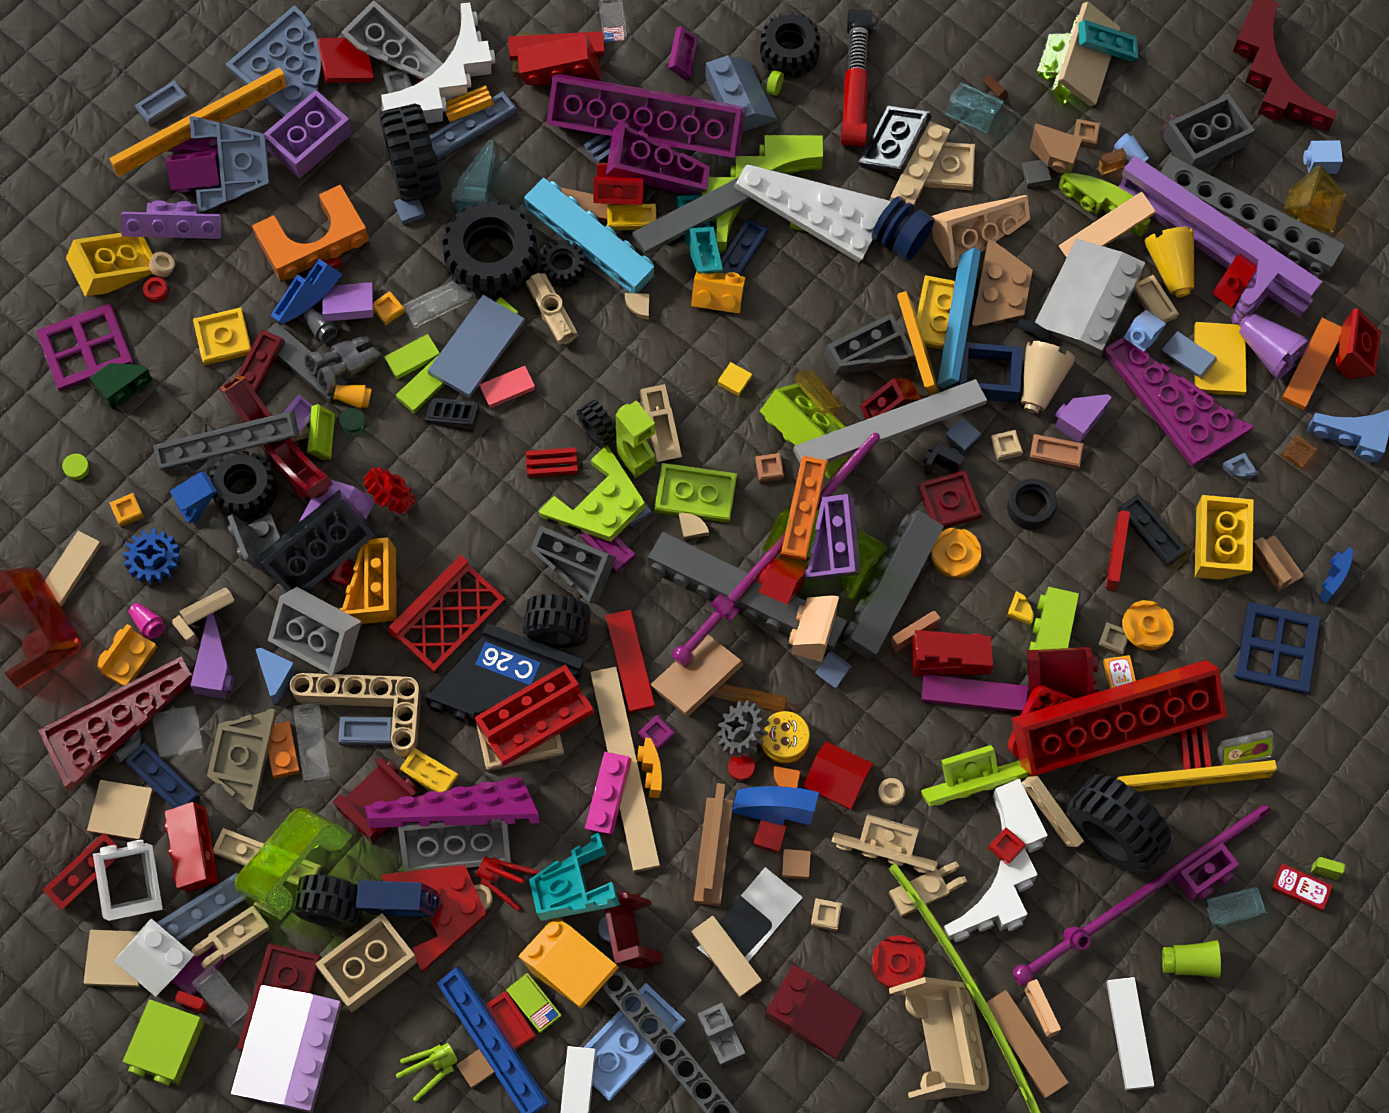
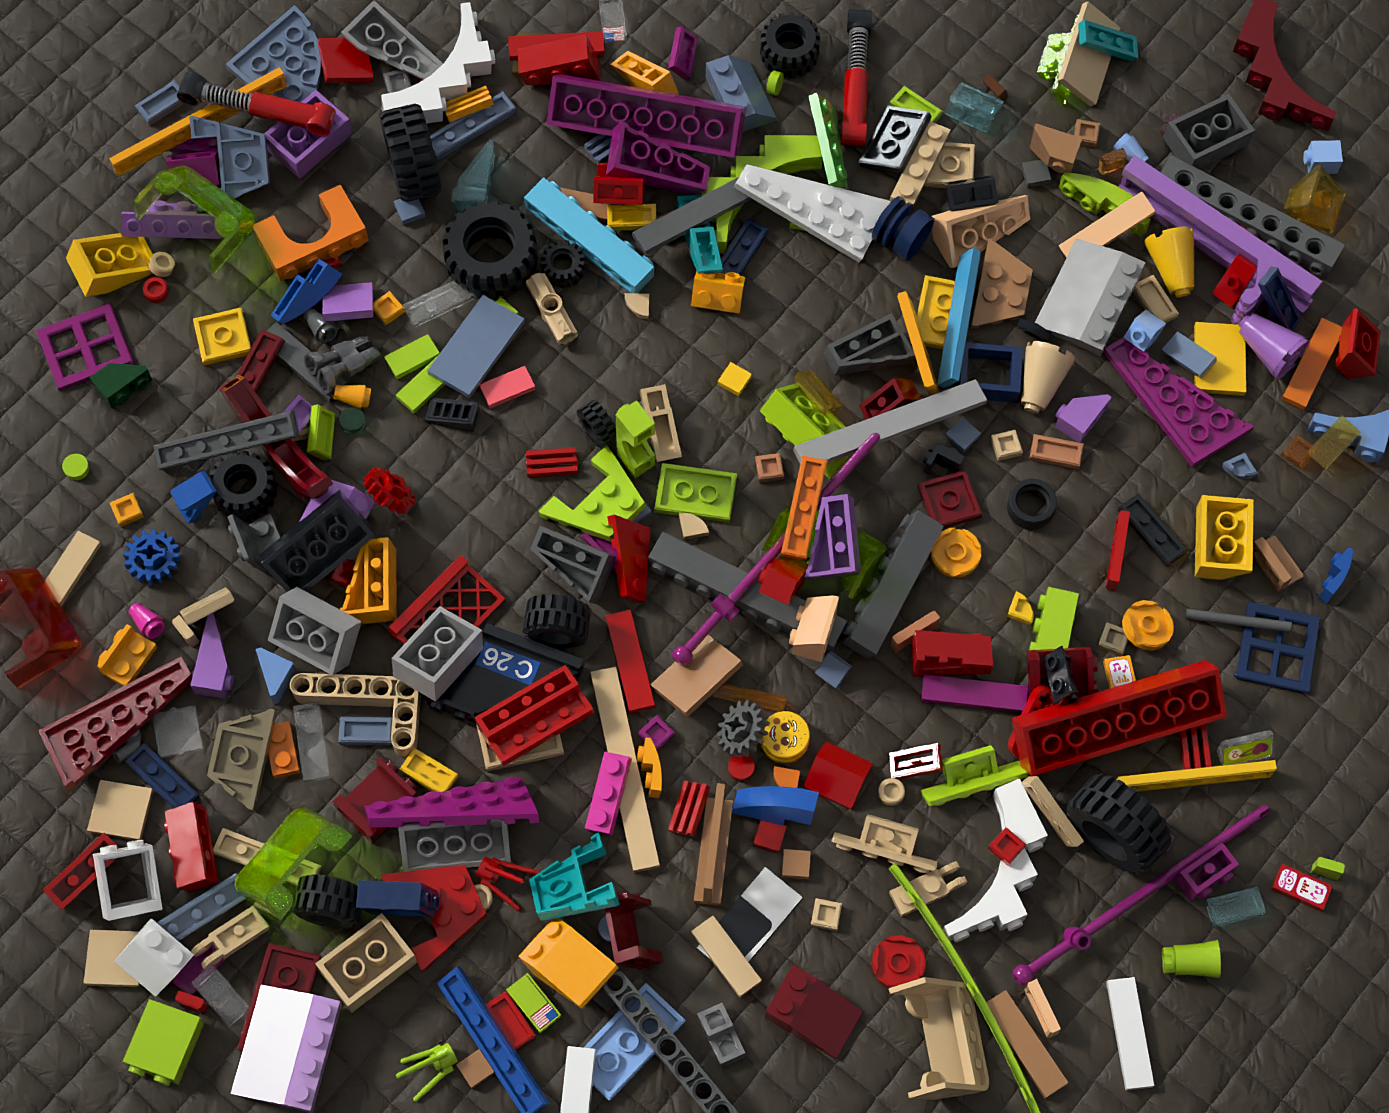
none -> clear neon green windscreen [134,165,255,274]
none -> piece [177,72,336,137]
none -> light grey brick [392,606,483,701]
none -> red wing [607,514,650,603]
none -> light orange slope [610,51,679,95]
none -> red tile [668,781,710,837]
none -> bright green wing [809,93,847,189]
none -> lime tile [889,86,943,123]
none -> tile [889,743,943,780]
none -> black brick [944,175,998,211]
none -> black hinge [1043,646,1079,704]
none -> dark grey bar [1186,609,1292,632]
none -> dark blue tile [1258,266,1301,331]
none -> clear yellow tile [1306,415,1361,470]

